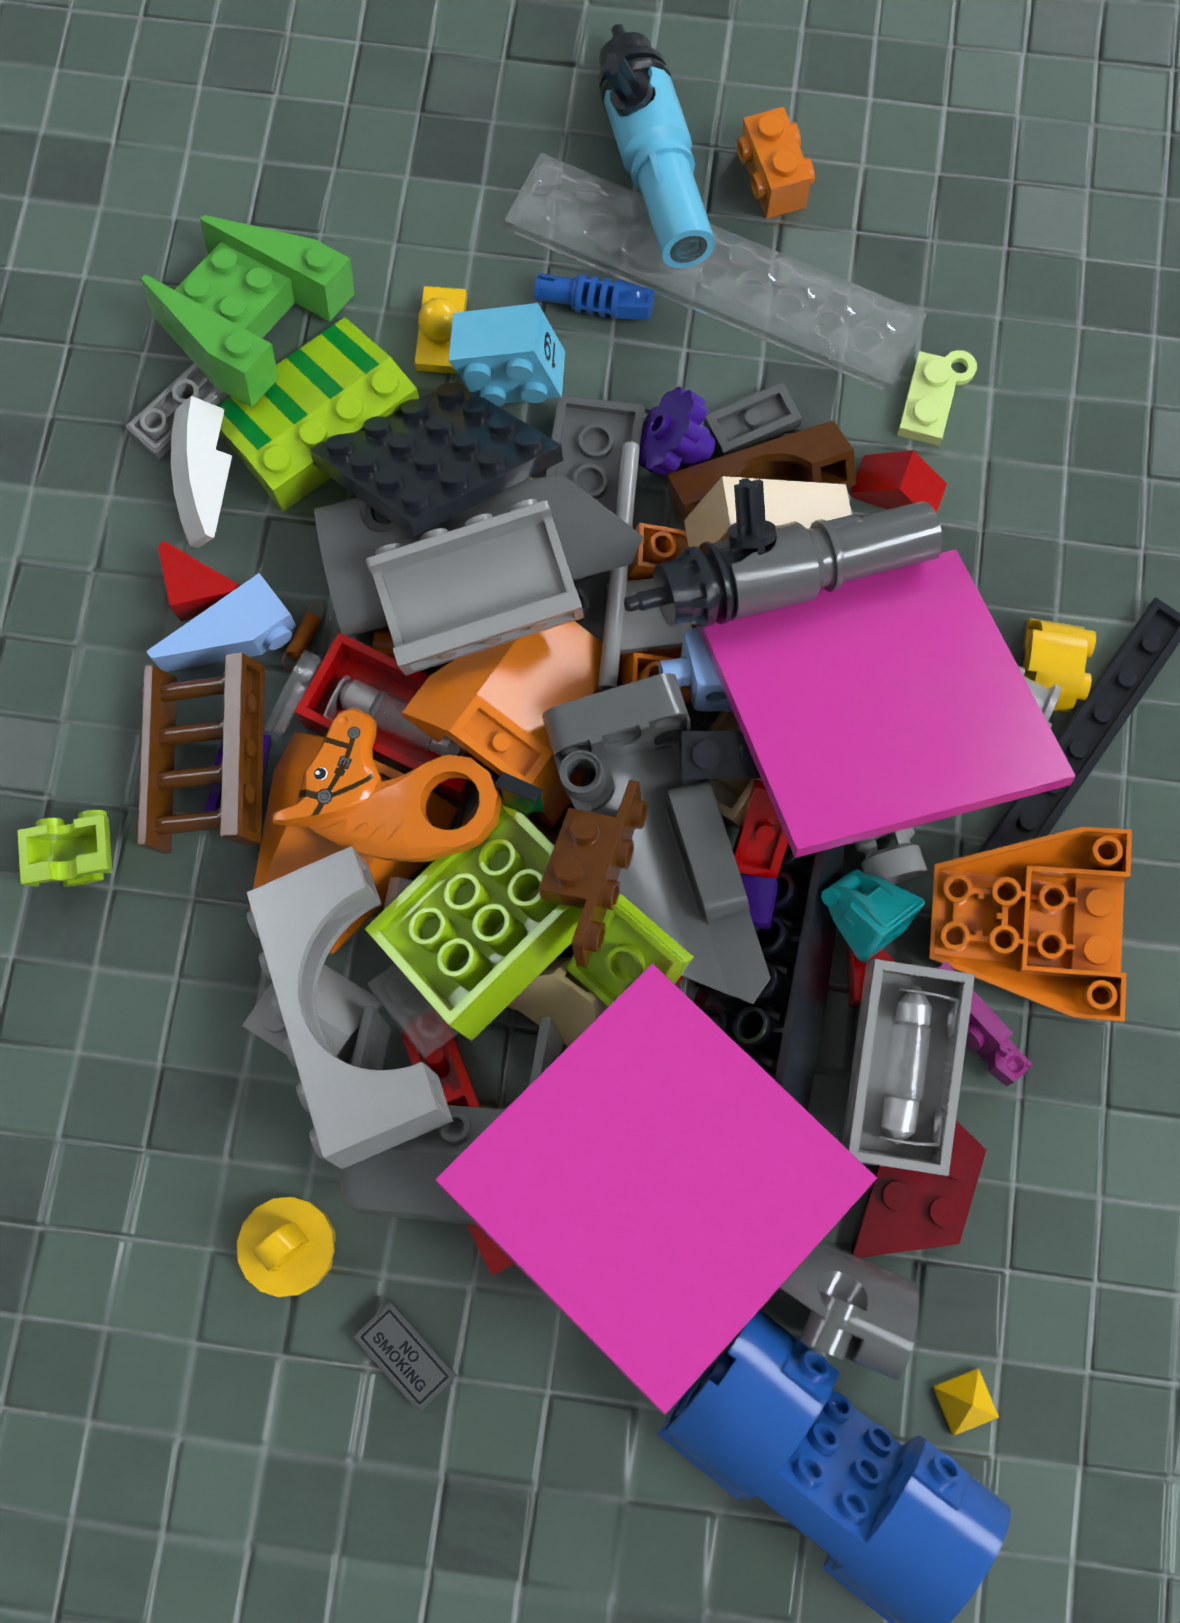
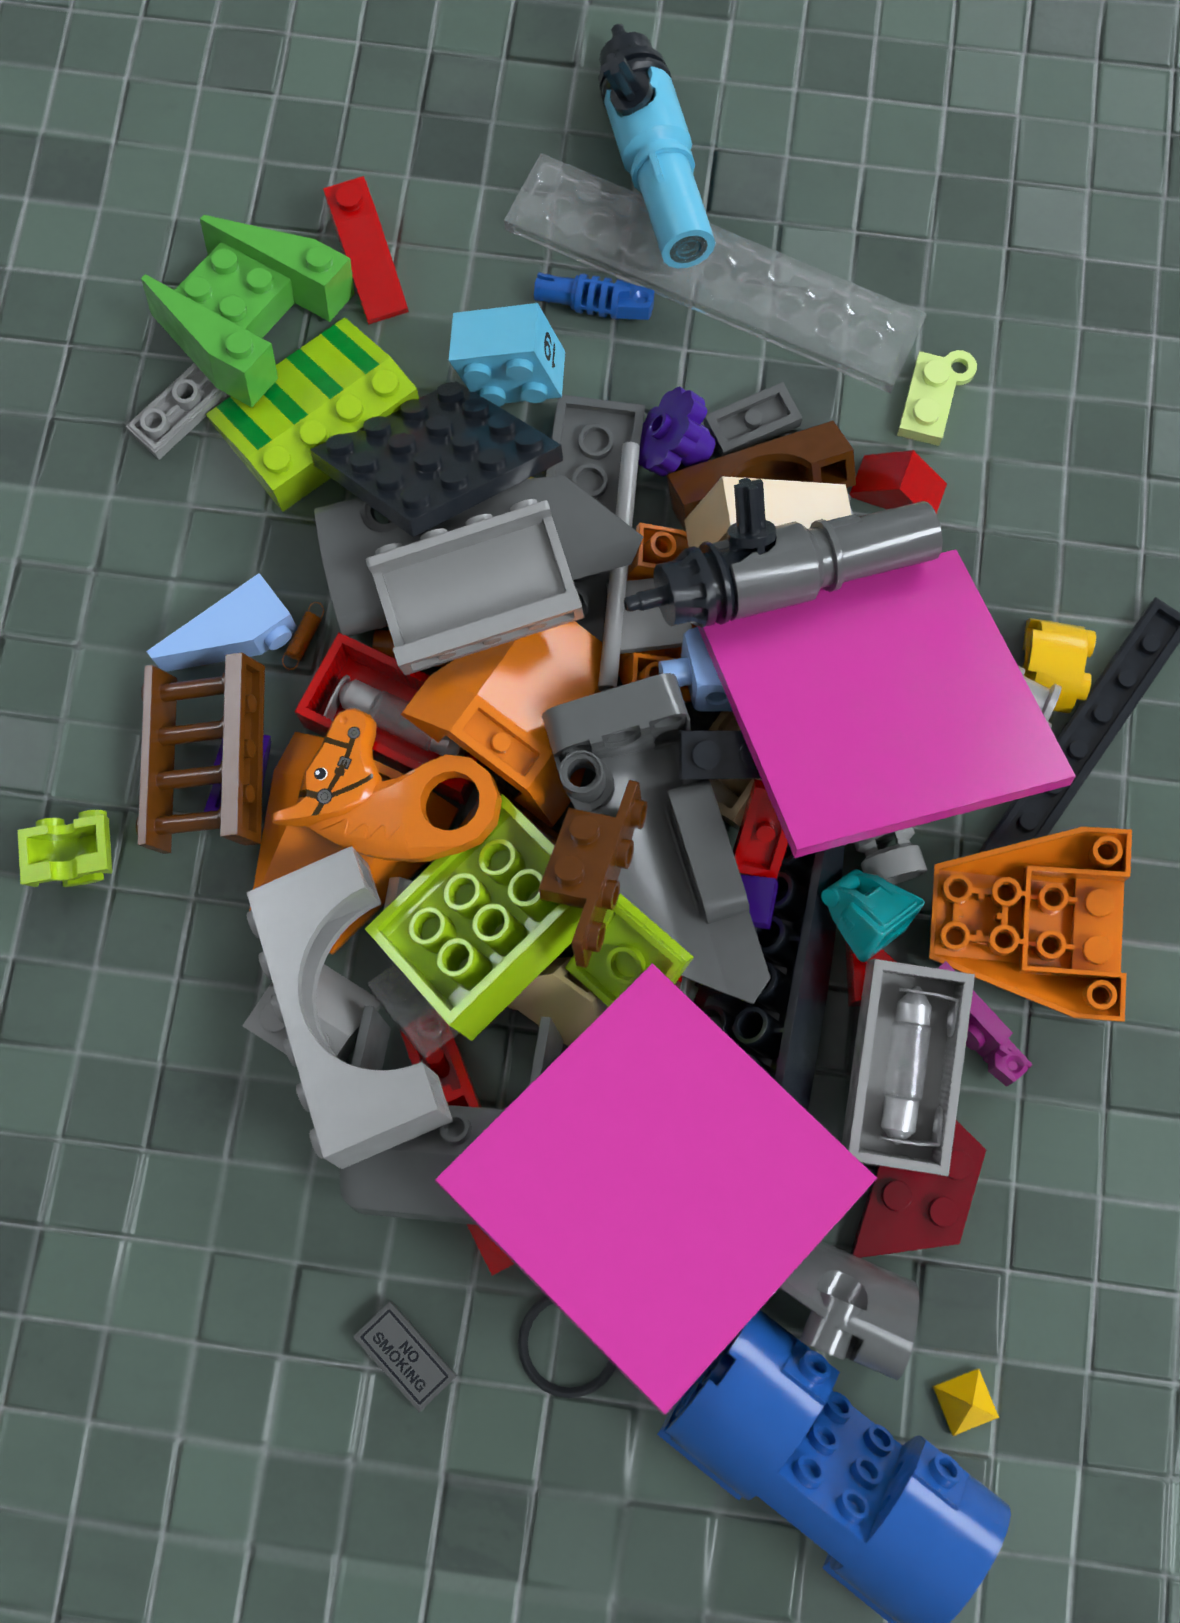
red slope [158,540,239,621] -> none
white slope [171,396,232,548] -> none
yellow tile [237,1197,336,1297] -> none
clear tile [264,650,321,738] -> none
yellow tile [414,286,467,374] -> none
piece [495,772,544,816] -> none
orange brick [736,106,815,219] -> none
none -> red slope [323,176,409,325]
none -> black tyre [518,1296,616,1398]

